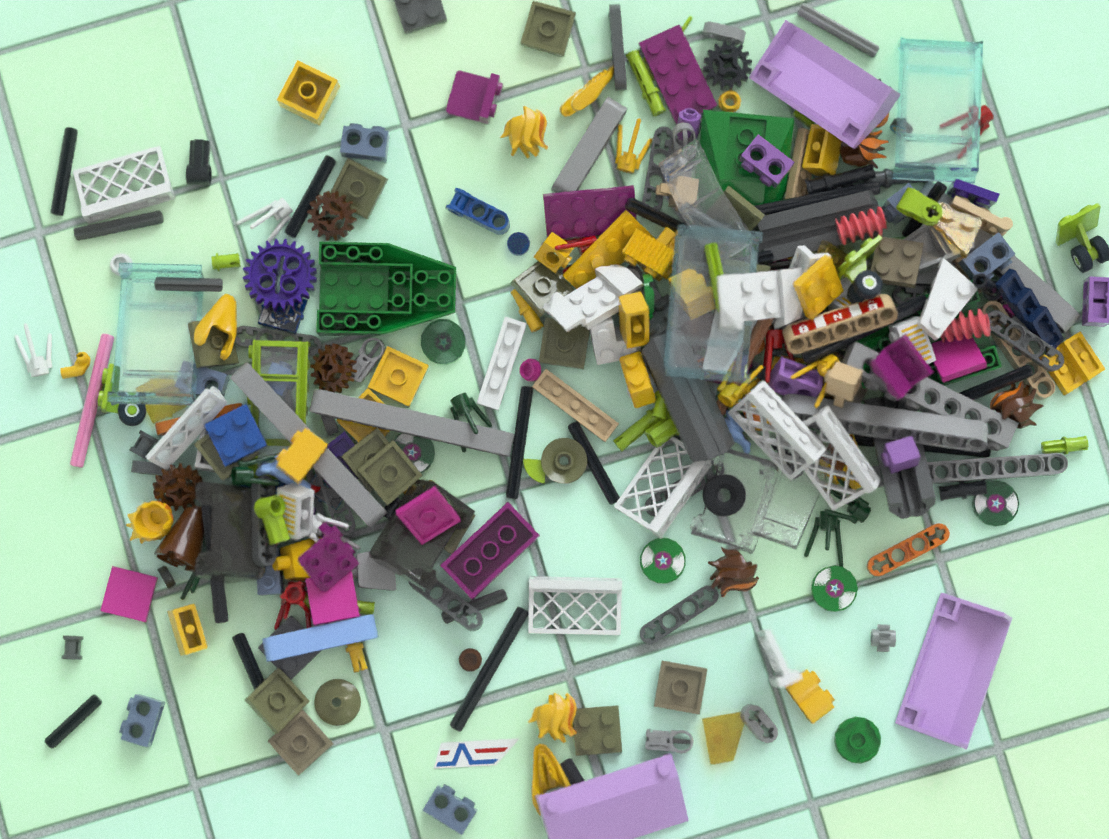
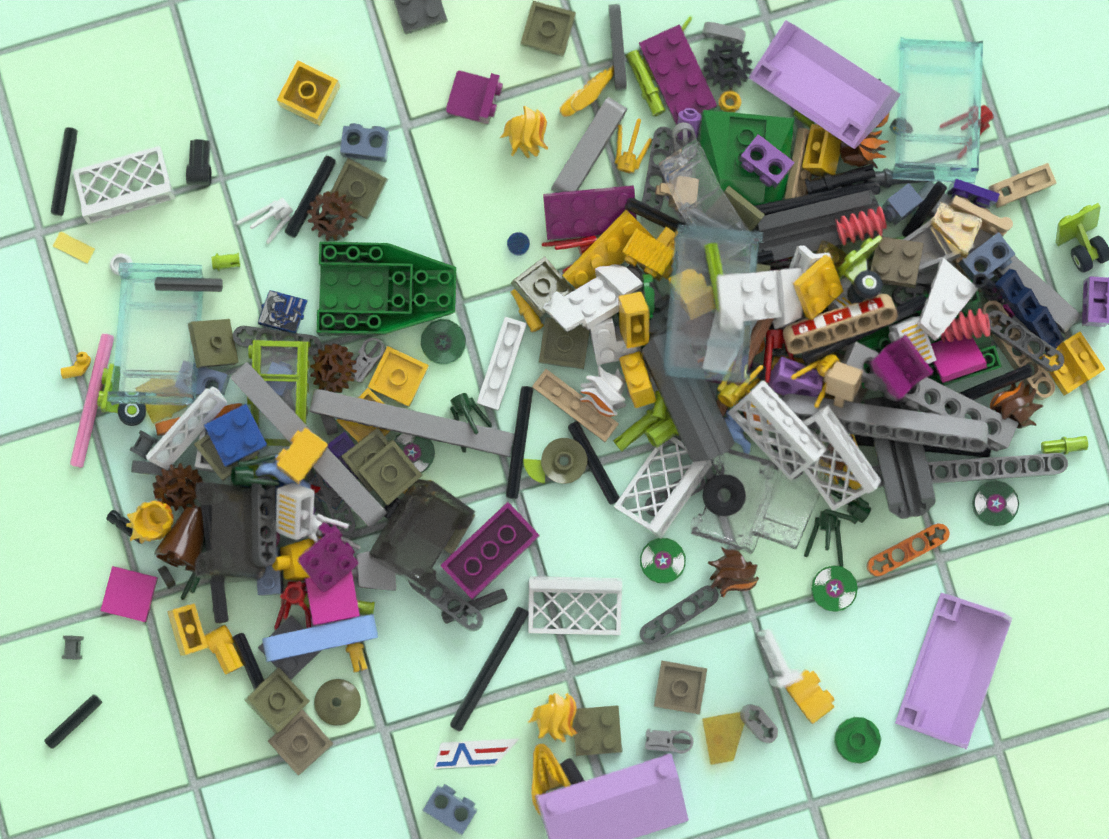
white plant [14,323,53,377] -> none
dark grey axle [74,211,164,241] -> none
sand blue brick [119,694,166,748] -> none
yellow animal [194,293,237,360] -> none
dark purple gear [243,239,318,312] -> none
lime piece [254,496,290,544] -> none
dark pink tile [396,486,461,545] -> none
blue piece [445,188,510,235] -> none
reddish brown plate [459,648,482,672] -> none
dark pink plate [520,359,541,382] -> none
yellow brick [534,232,574,273] -> none
light grey axle [798,4,880,57] -> none
light grey gear [871,624,896,652] -> none
medium lavender brick [881,436,920,473] -> none
lime piece [896,187,943,226] -> none
black pin [939,479,988,501] -> none
none -> light yellow sticker [53,232,95,263]
none -> black axle [106,510,145,544]
none -> yellow piece [204,625,244,675]
none -> white hair [580,366,627,417]
none -> tan plate [988,163,1057,208]

